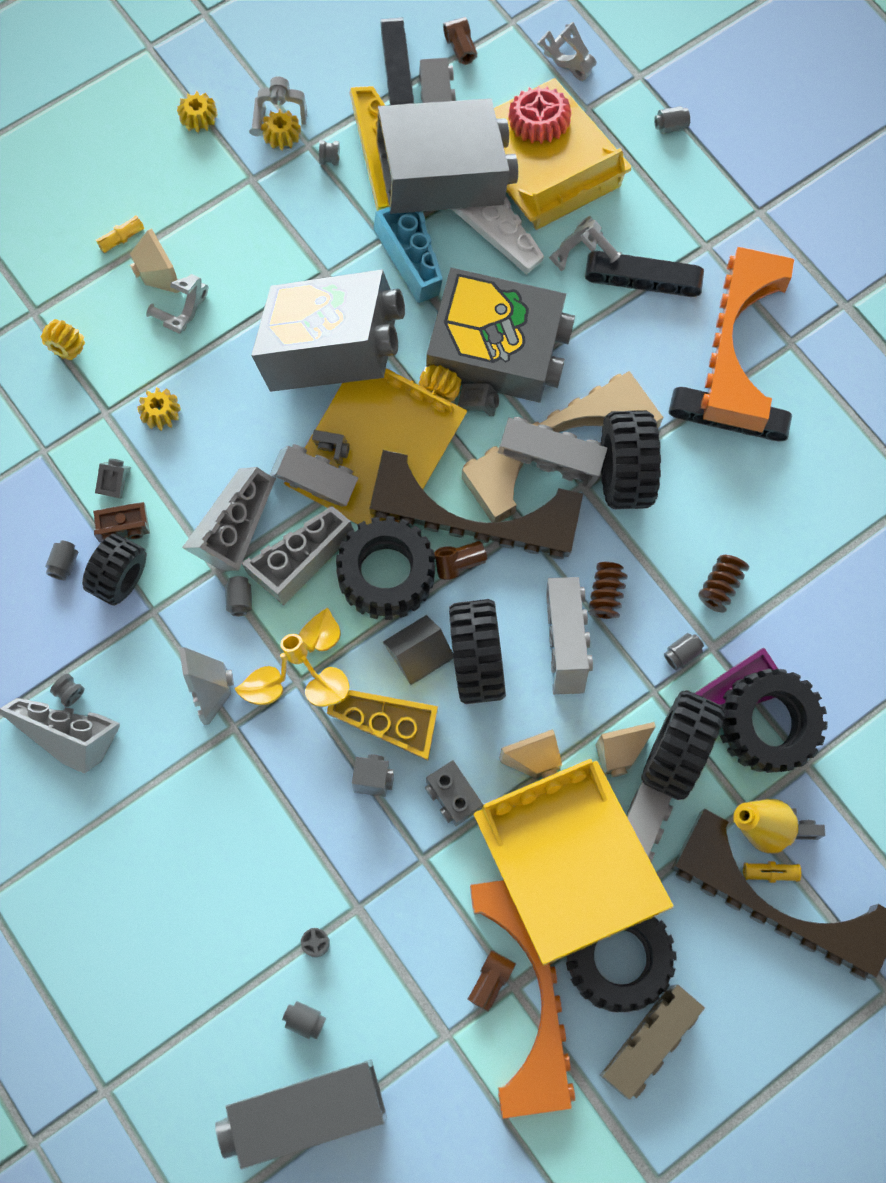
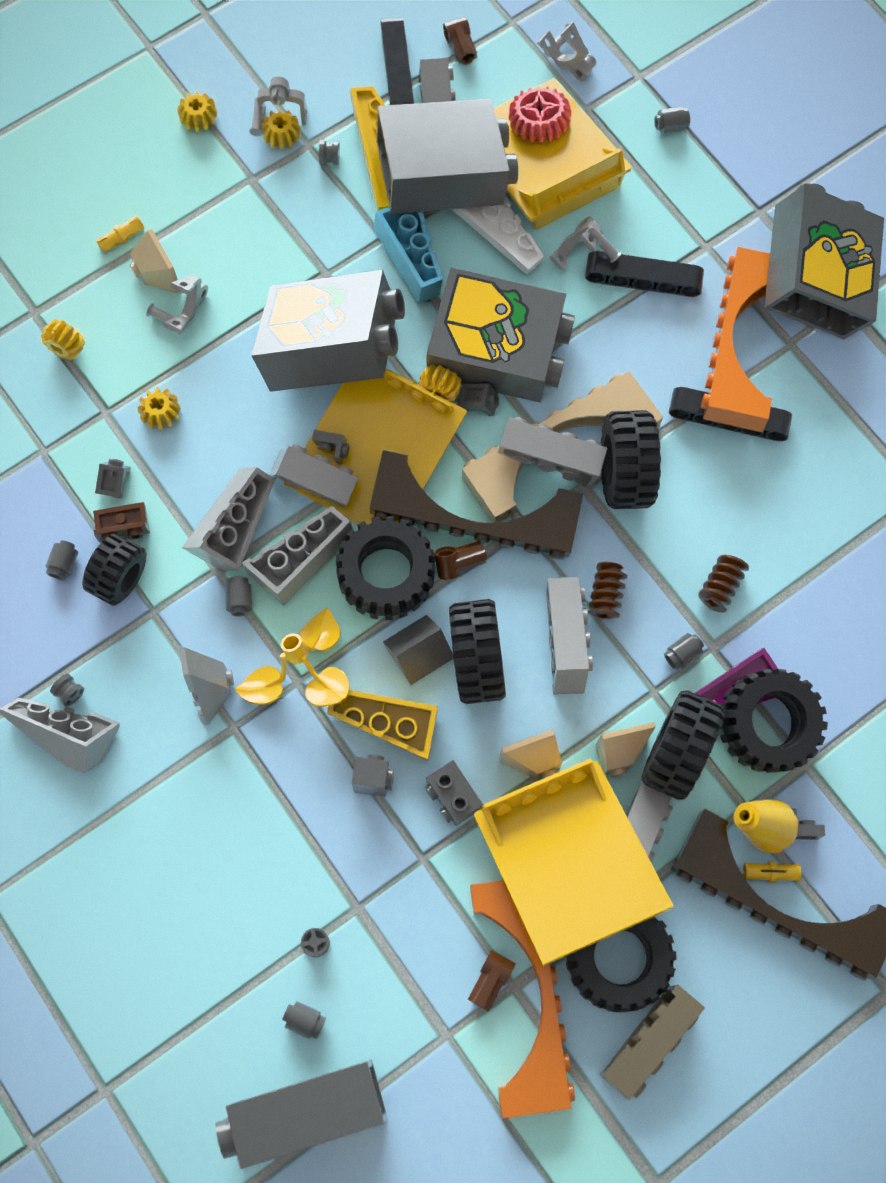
none -> dark grey brick [764,183,884,339]

